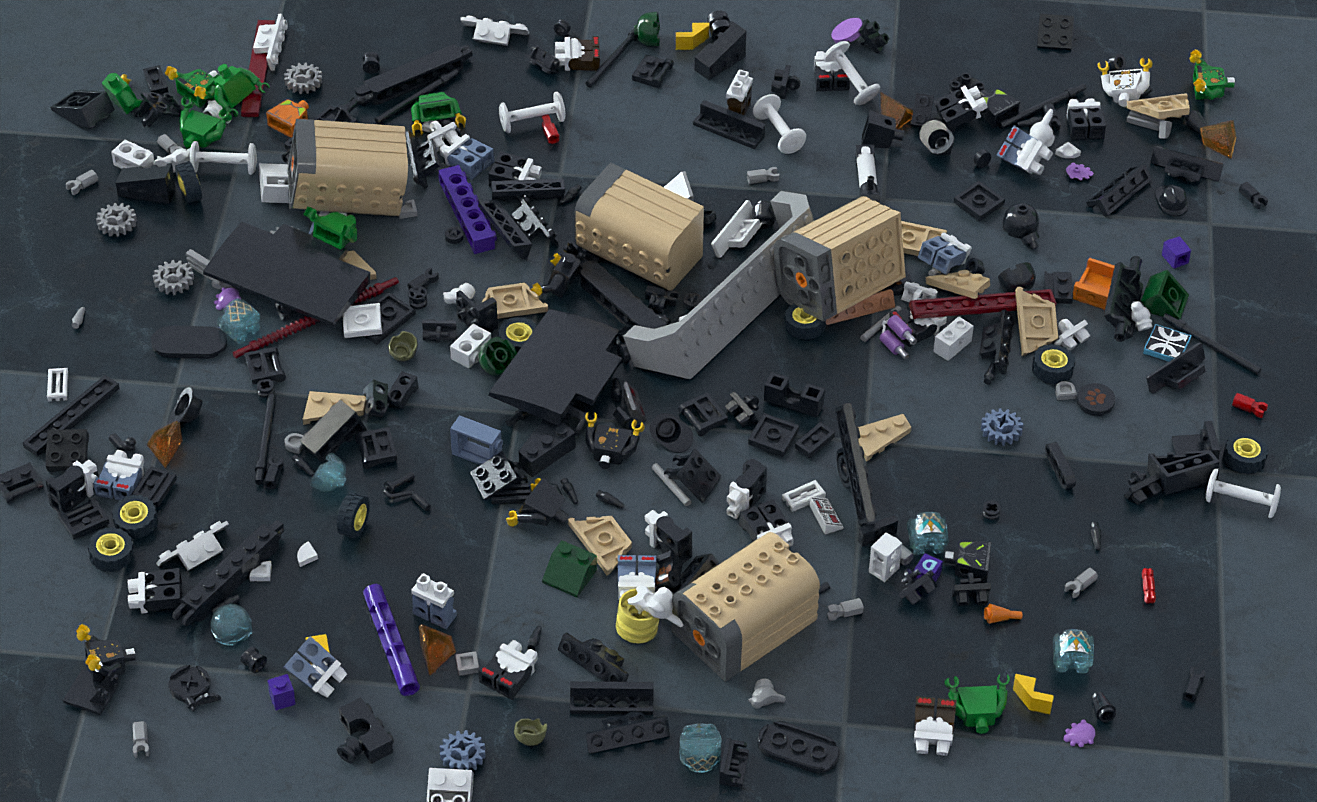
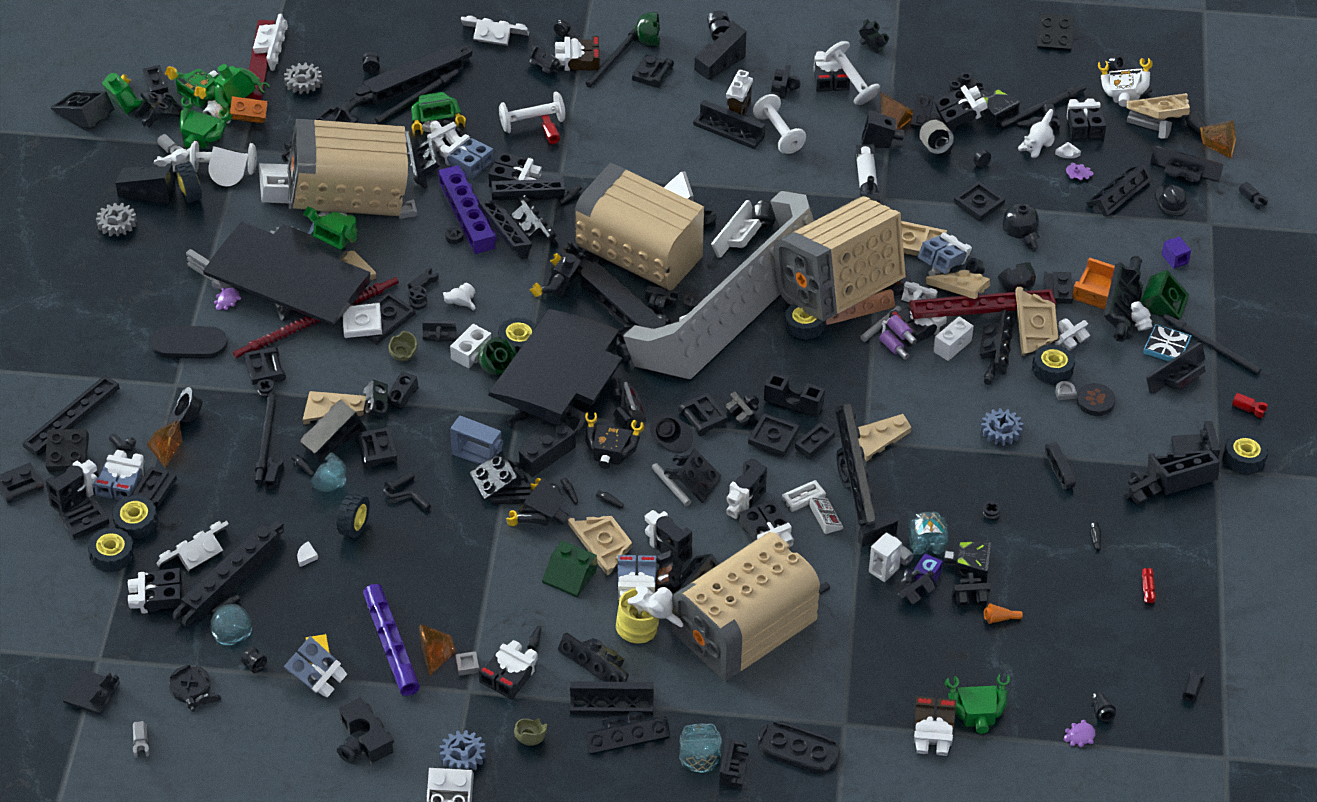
white tile [47,368,69,402] -> none
light grey bar [66,170,98,195] -> none
light grey piece [72,307,85,329] -> none
black torso [76,624,136,682] -> none
white brick [111,140,154,169] -> none
light grey gear [153,260,194,295] -> none
clear light blue brick [217,298,260,344] -> none
white tile [249,561,272,581] -> none
orange torso [266,100,309,138] -> none
dark purple brick [267,674,296,711] -> none
light grey tile [285,433,304,454] -> none
hips [411,574,457,629] -> none
black bracket [456,290,498,332] -> none
tan wing [482,283,548,319] -> none
yellow slope [675,23,709,50] -> none
light grey bar [747,167,779,184] -> none
light grey animal [748,679,786,709] -> none
light grey bar [827,598,864,620] -> none
medium lavender tile [831,18,863,44] -> none
hips [997,126,1053,175] -> none
yellow slope [1013,674,1054,714] -> none
clear light blue brick [1053,629,1094,673] -> none
light grey bar [1064,568,1098,598] -> none
green torso [1190,49,1235,100] -> none
white hose [1206,469,1281,518] -> none
none -> white tile [209,146,248,186]
none -> orange brick [230,96,267,124]

